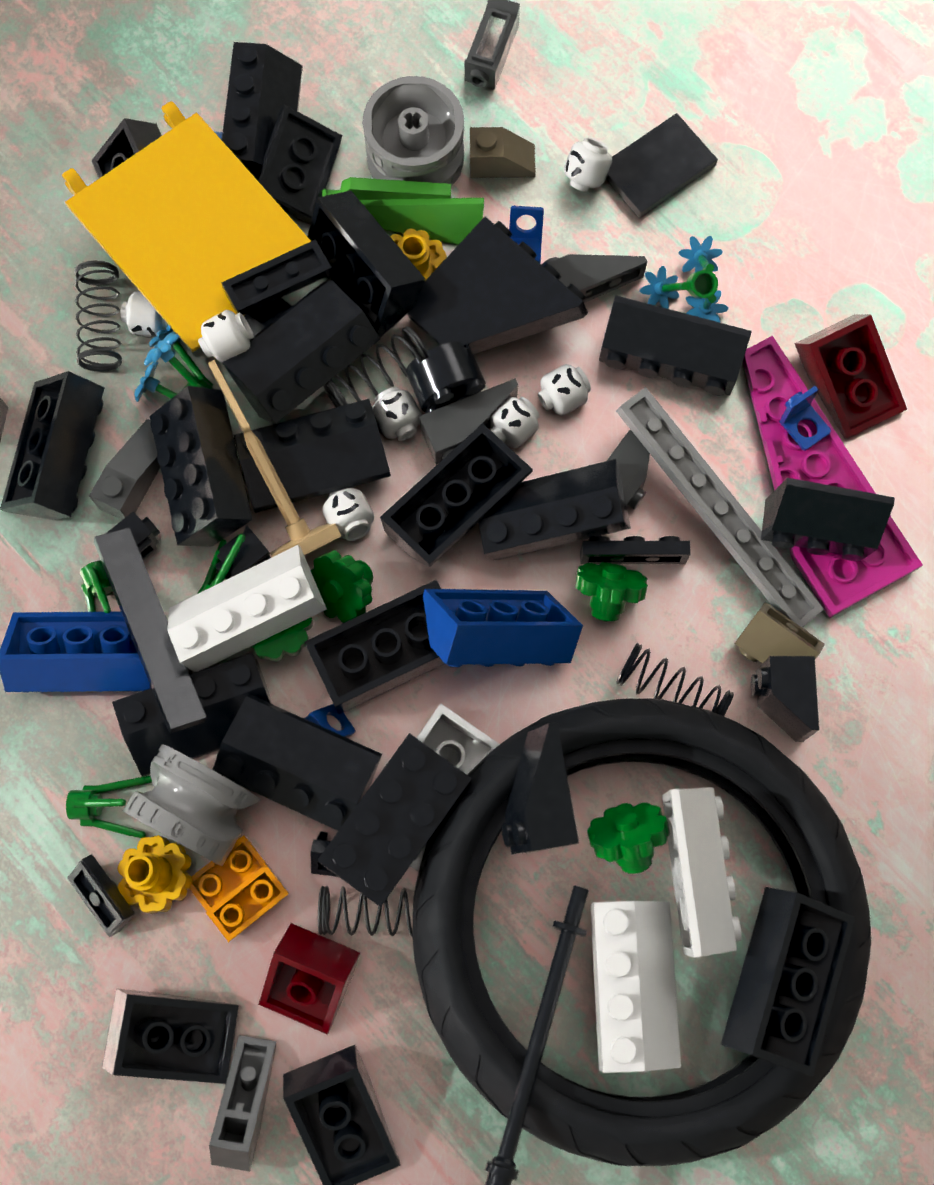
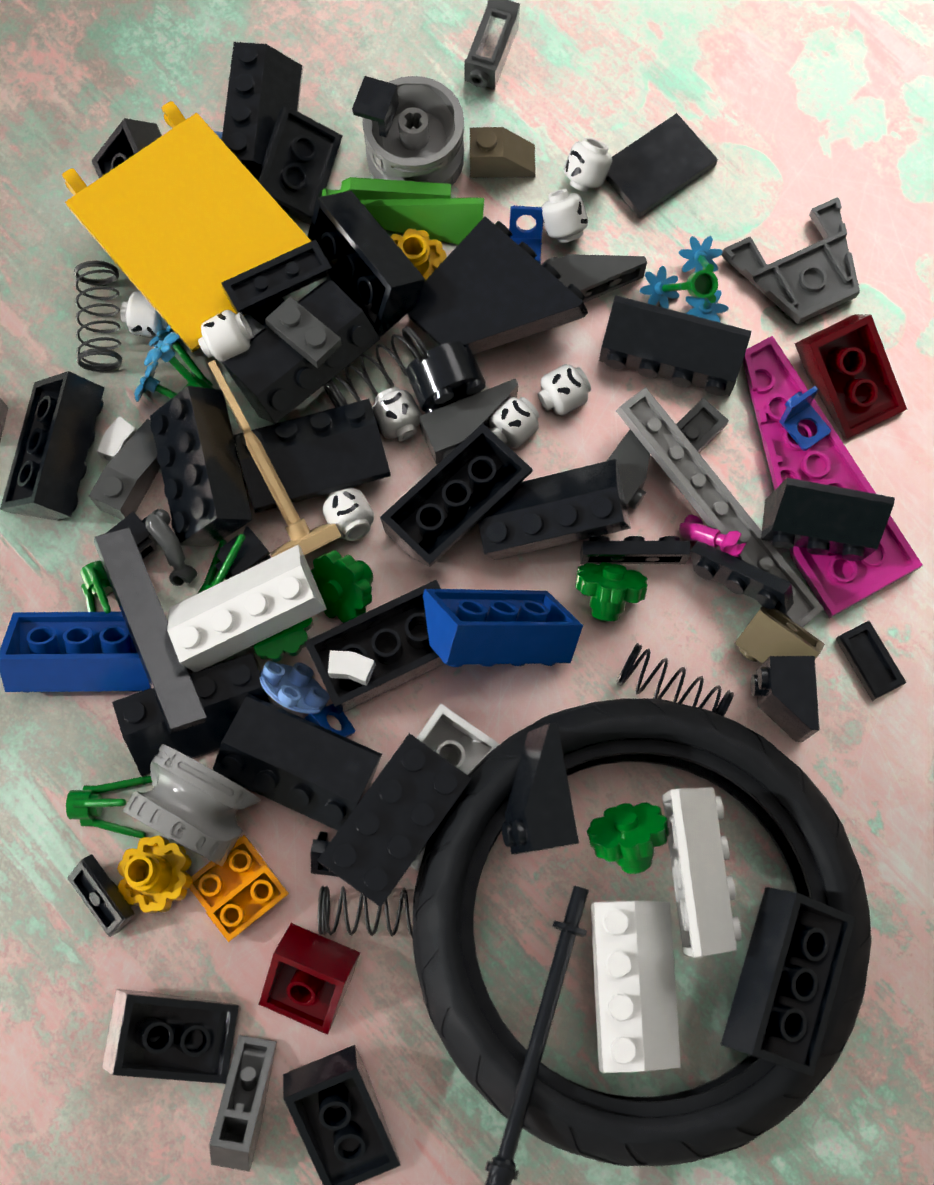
none -> white piece [97,416,137,461]
none -> dark grey arm [145,509,197,586]
none -> light blue dish [259,661,330,714]
none -> dark grey plate [265,296,342,369]
none -> white piece [328,650,376,686]
none -> black panel [352,76,399,138]
none -> white head [542,189,588,243]
none -> dark grey plate [676,398,729,453]
none -> dark pink arm [679,514,746,557]
none -> black plate [690,541,794,614]
none -> dark grey wing [722,197,860,324]
none -> black tile [836,621,907,701]

